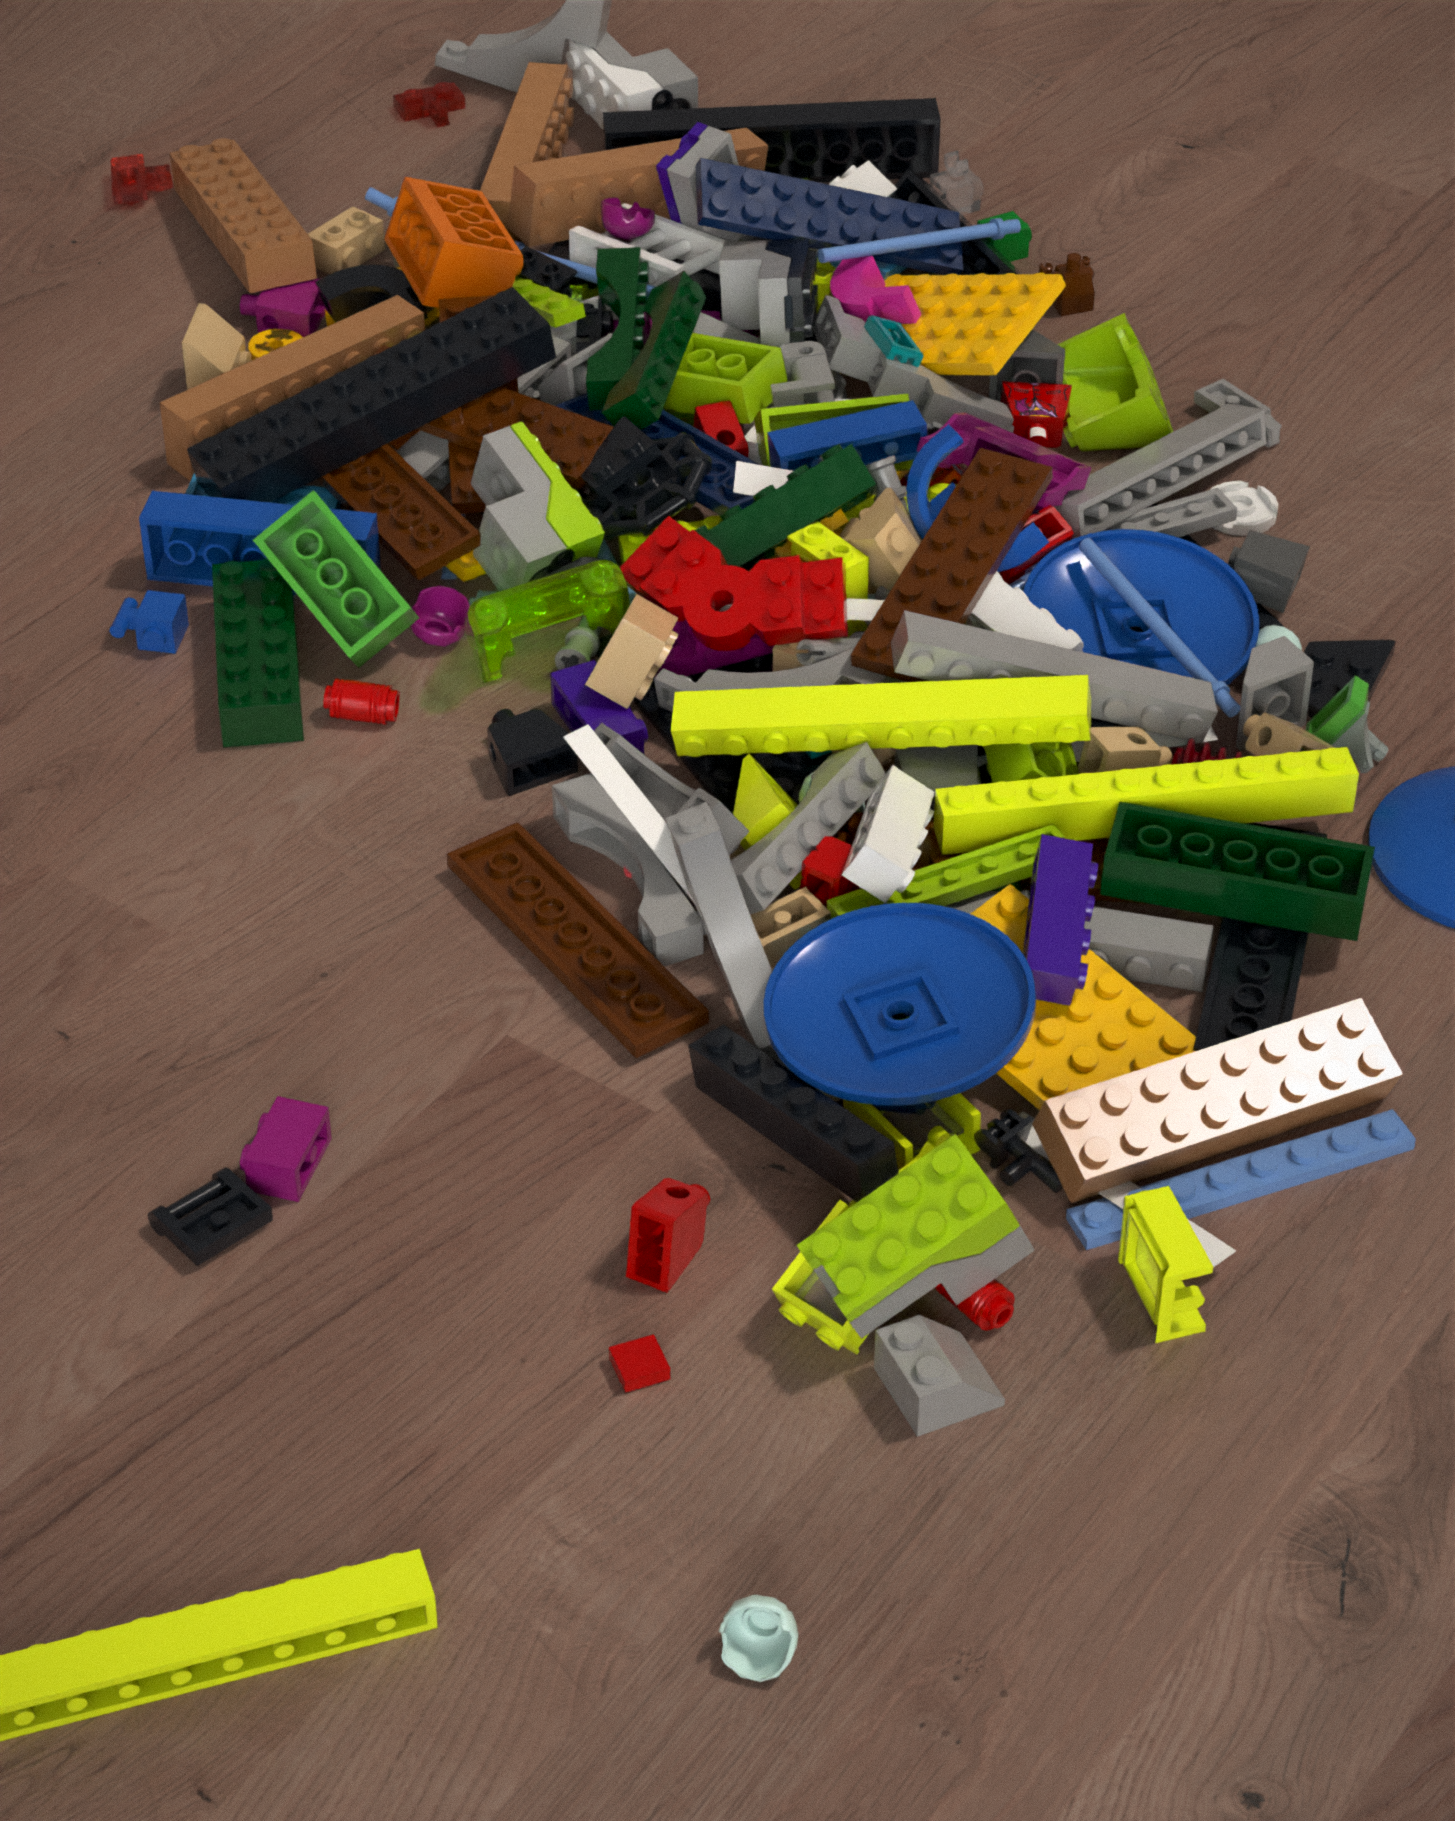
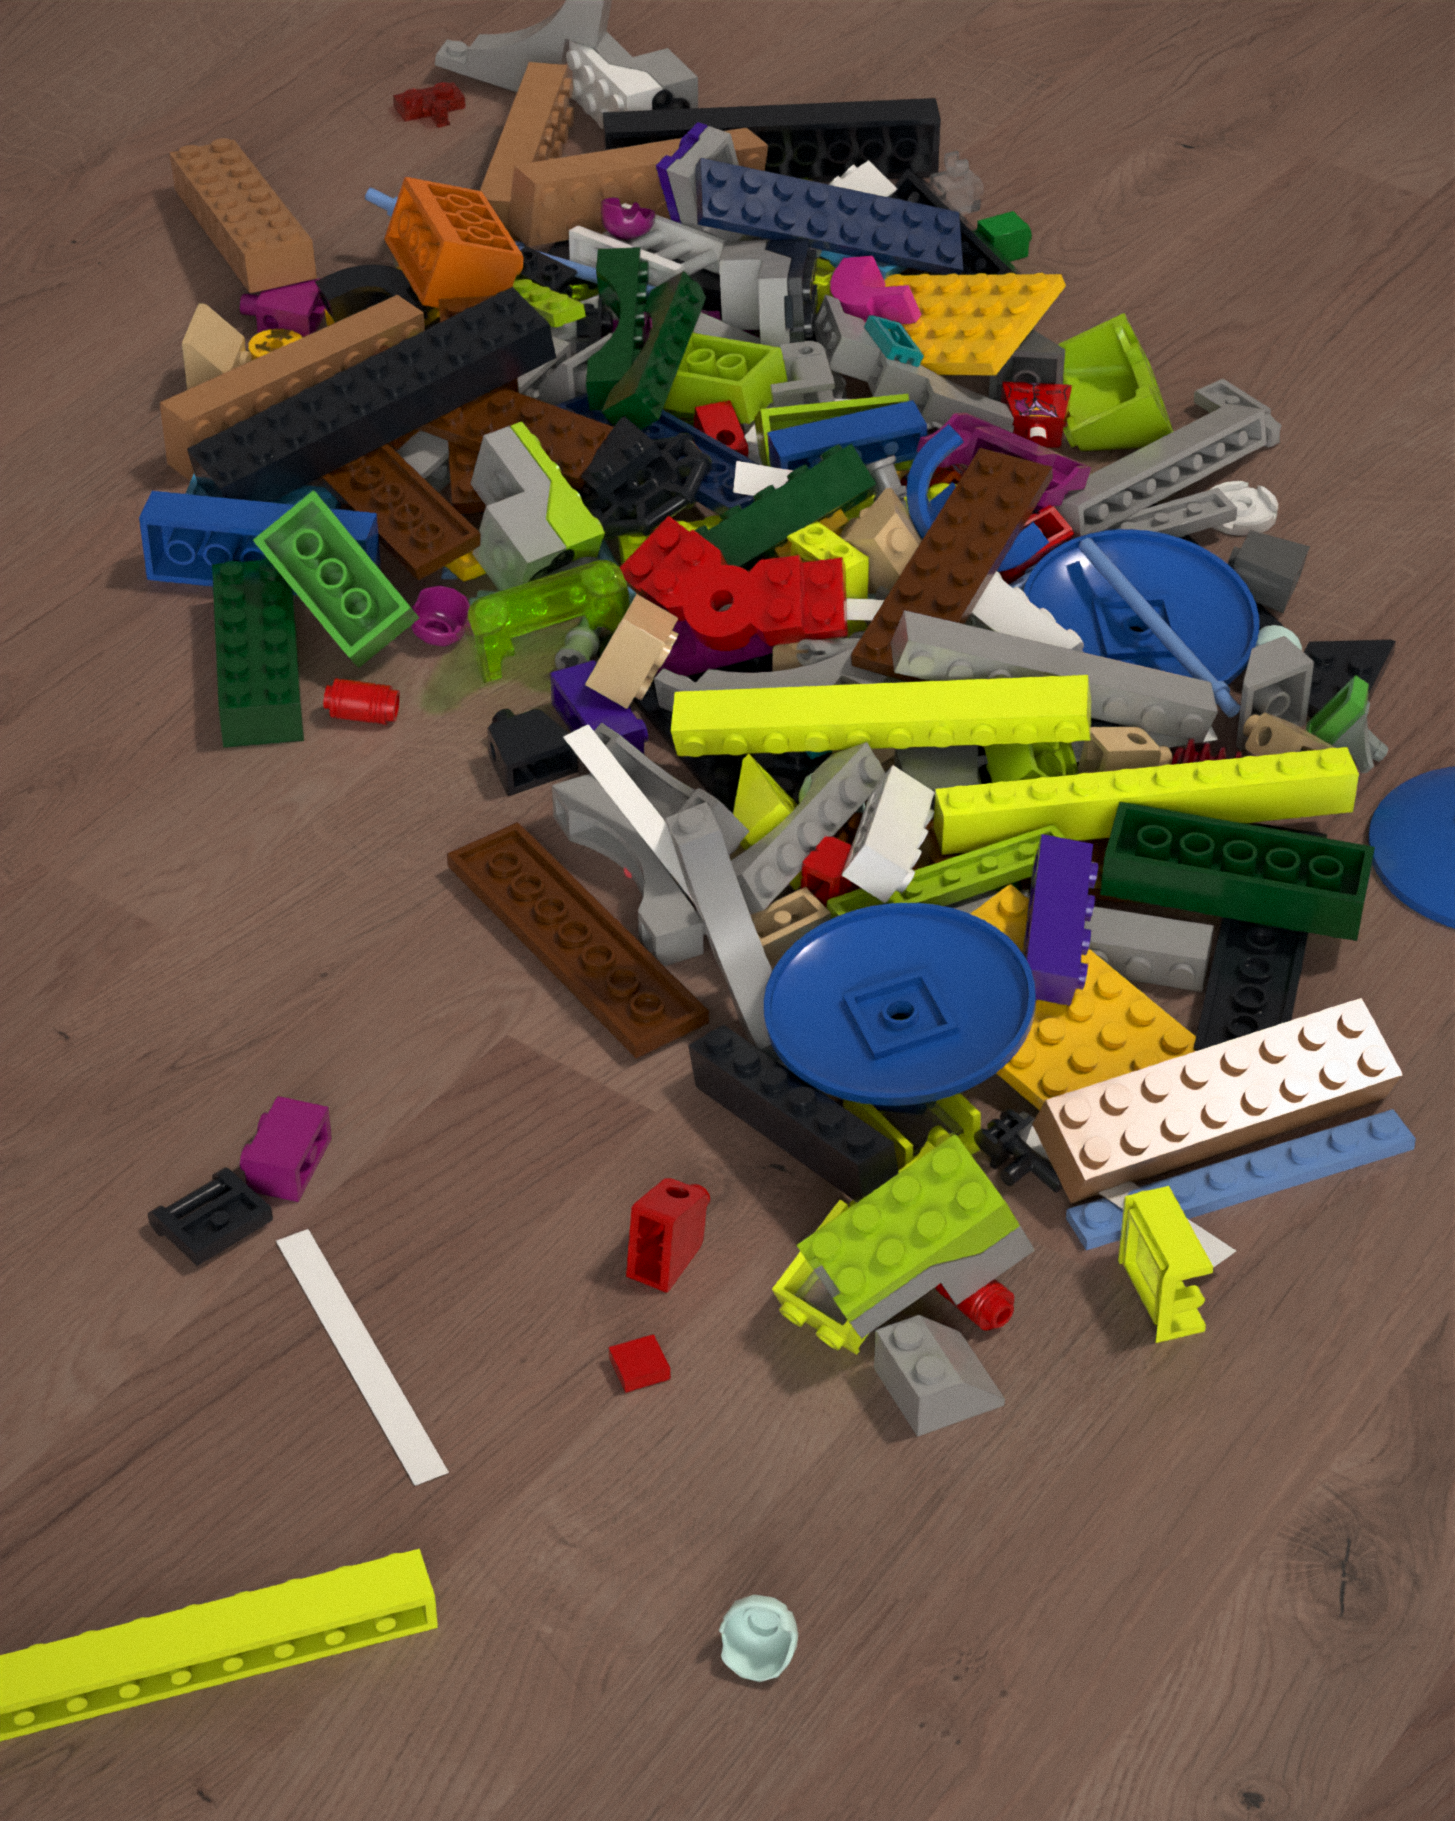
blue brick [109,590,189,654] -> none
clear red hinge [110,154,173,205] -> none
tan brick [308,207,385,274] -> none
medium blue bar [817,218,1021,263] -> none
reddish brown piece [1039,253,1095,317] -> none
none -> white sticker [276,1229,449,1486]

